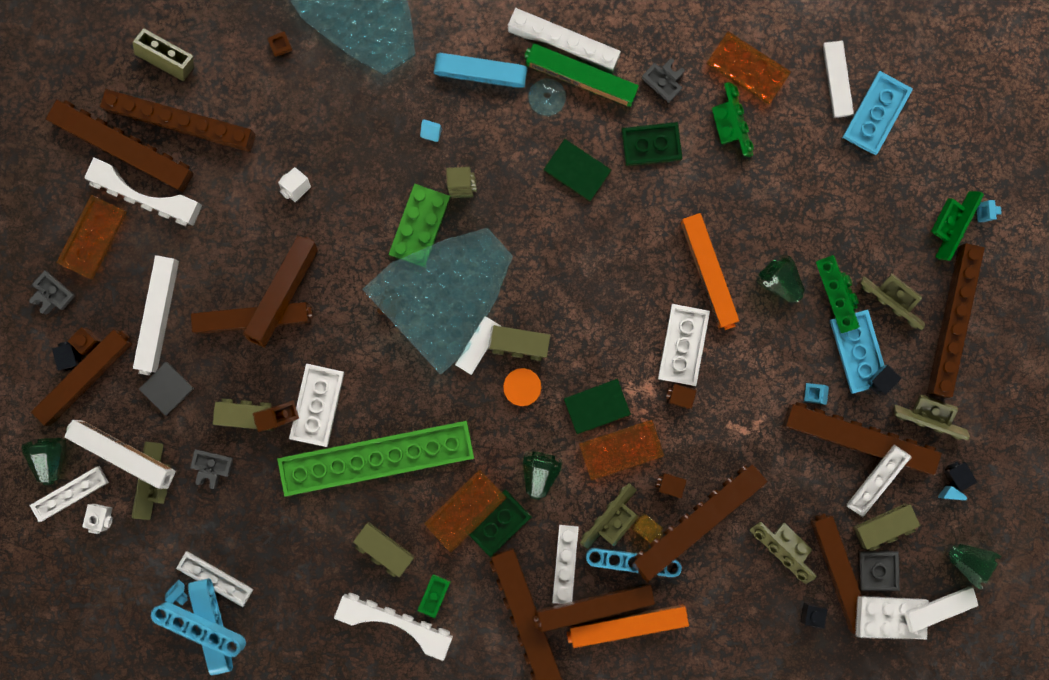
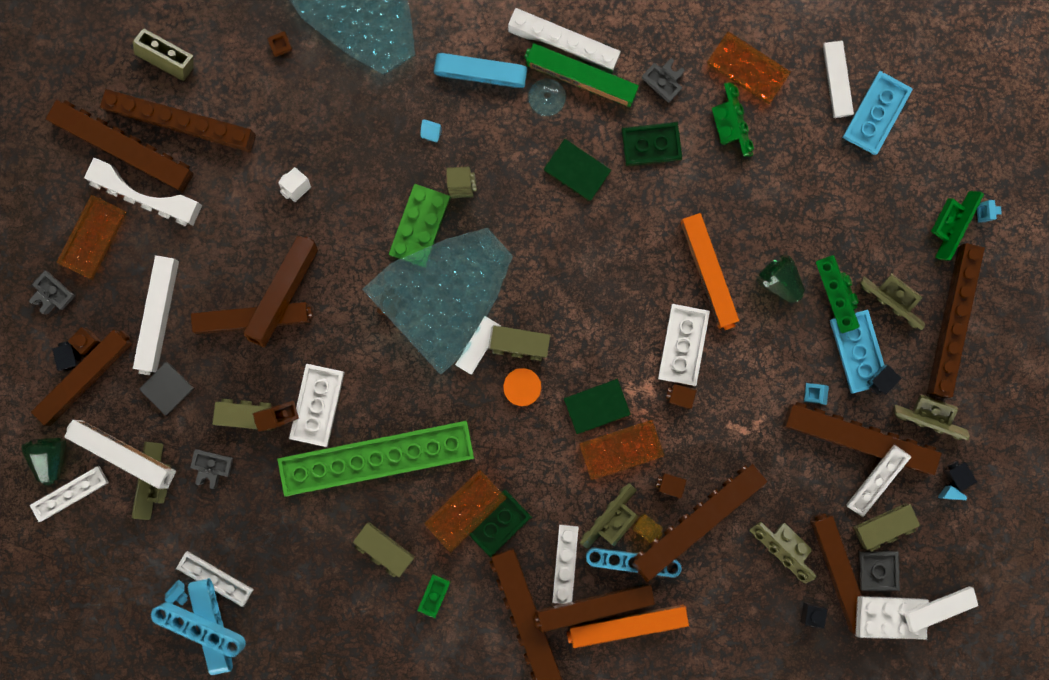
white brick [82,504,113,534] -> none
white arch [334,593,453,661] -> none
clear green cone [523,451,563,500] -> none
clear green cone [948,543,1001,590] -> none

